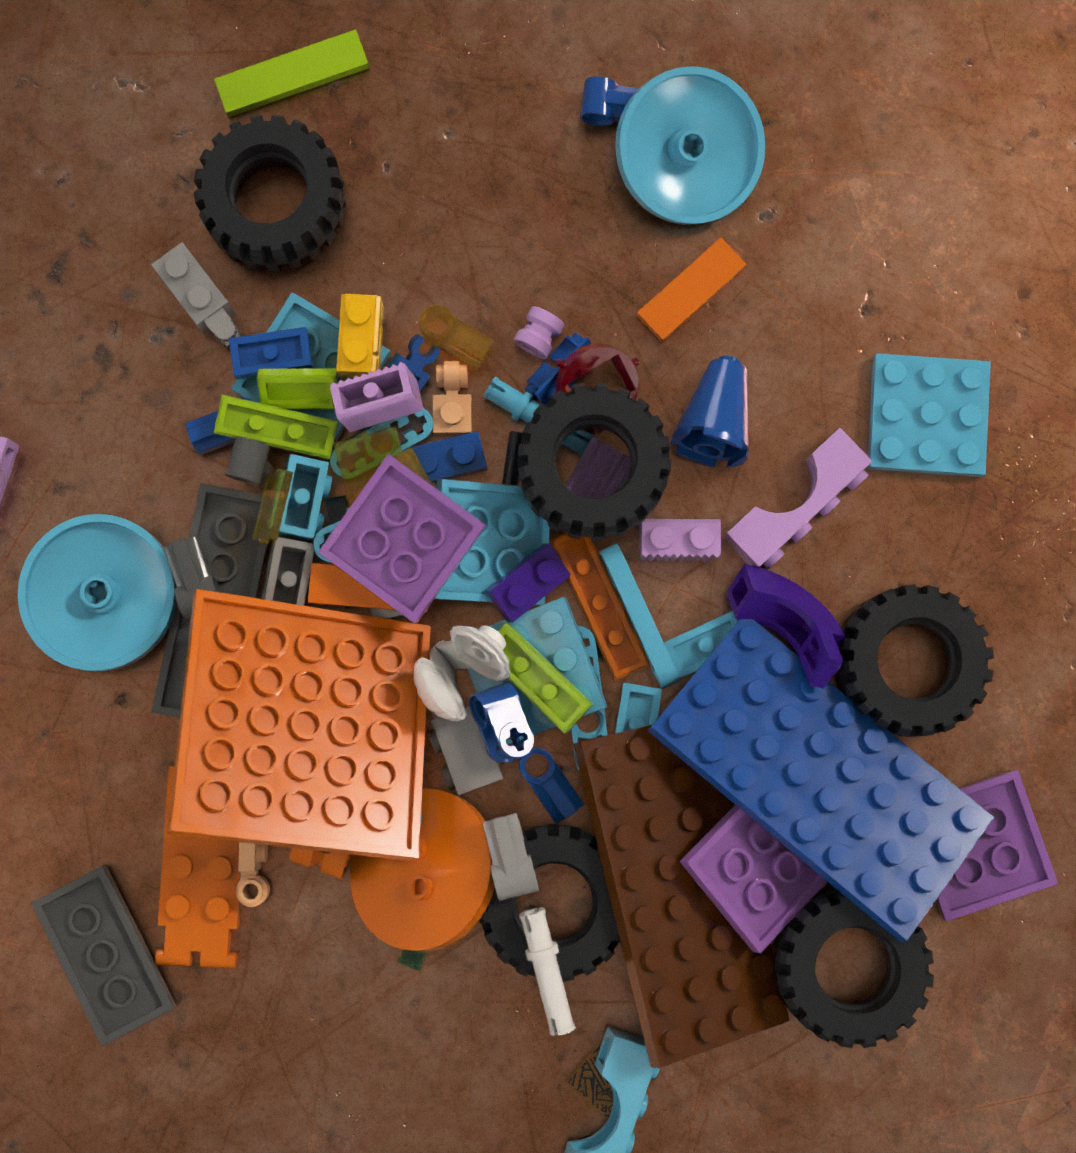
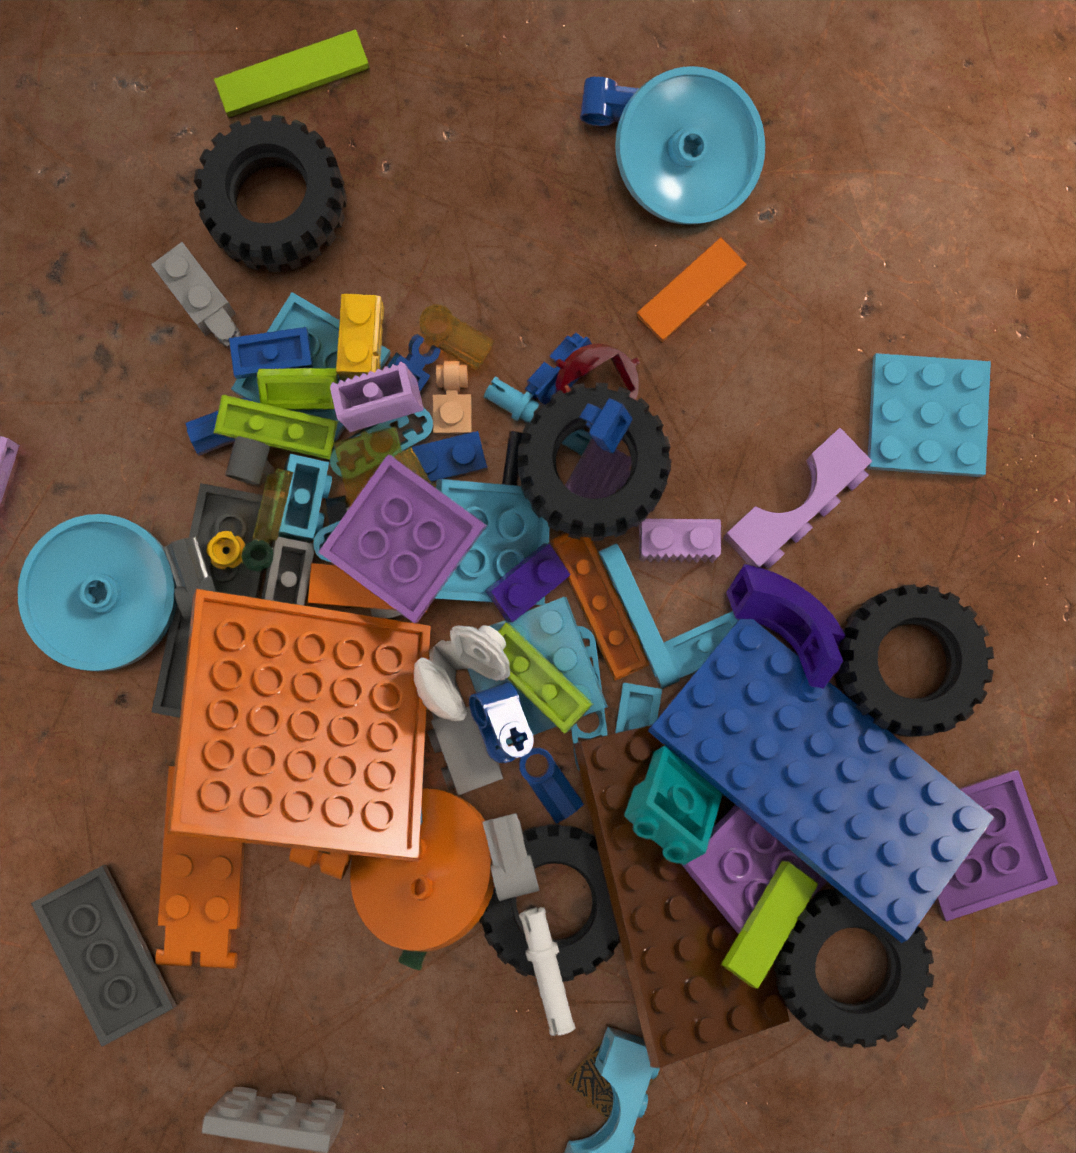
light nougat plate [236,842,270,907] -> none
lavender wheel [513,306,565,359] -> none
blue cone [670,356,749,468] -> none
none -> light grey plate [201,1087,345,1153]
none -> yellow plate [207,531,246,569]
none -> clear green pin [241,539,274,572]
none -> blue tile [580,398,633,454]
none -> teal plate [624,746,722,865]
none -> lime tile [721,861,818,989]

